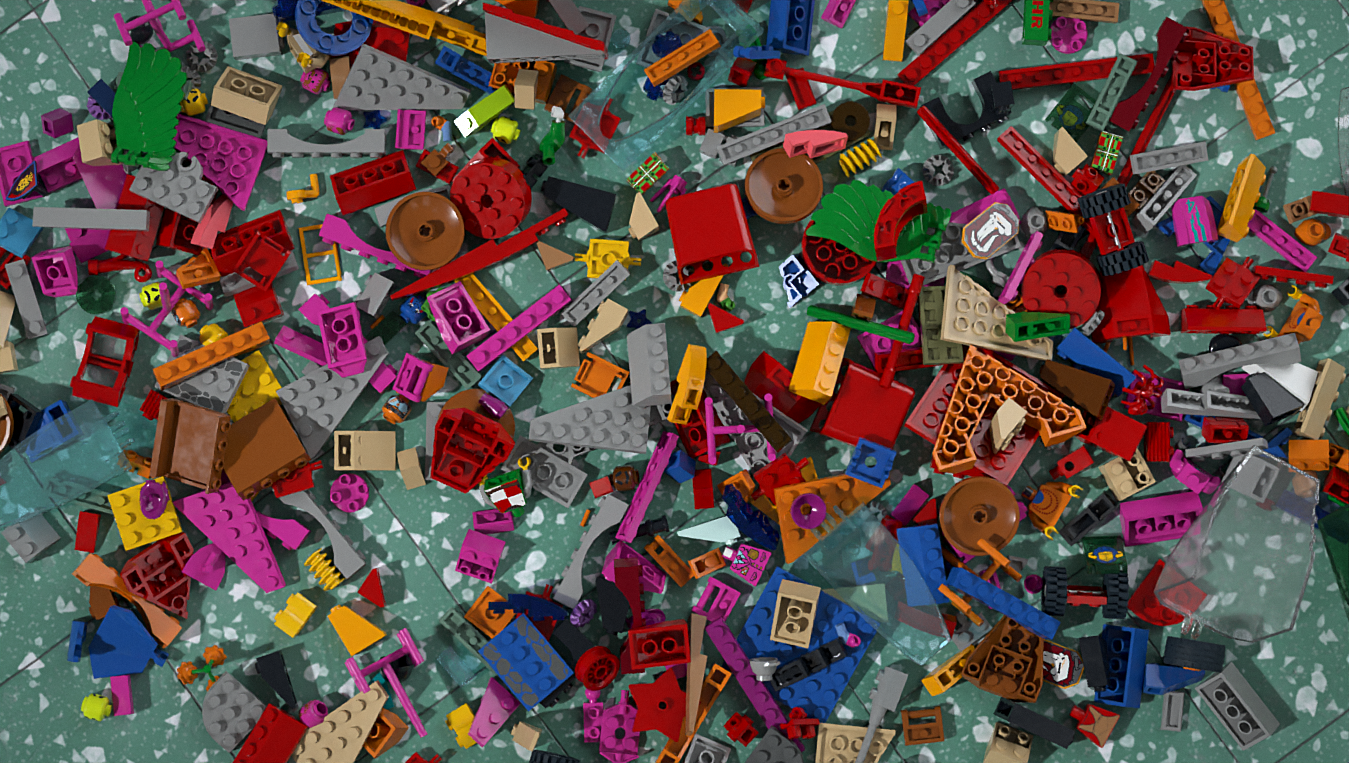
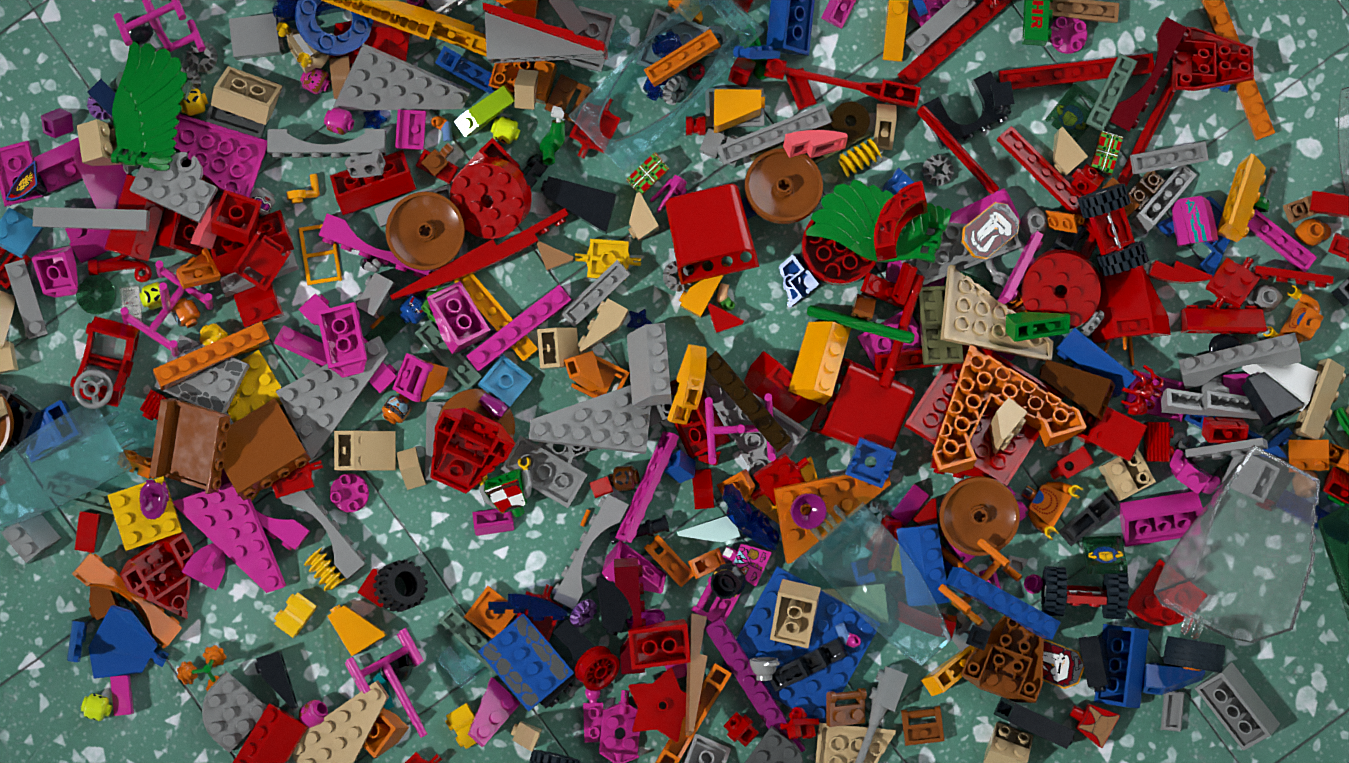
dark pink slope [455,529,506,584] -> none
none -> light grey piece [74,370,113,409]
none -> clear tile [120,285,143,326]
none -> red slope [211,190,262,245]
none -> light grey head [250,187,275,215]
none -> light grey leg [345,149,386,178]
none -> light grey arm [360,258,382,273]
none -> black tyre [373,560,428,612]
none -> orange slope [564,351,605,392]
none -> black piece [710,564,746,599]
none -> dark orange plate [826,688,867,727]
none -> red tile [891,262,918,305]
none -> black plate [966,625,991,651]

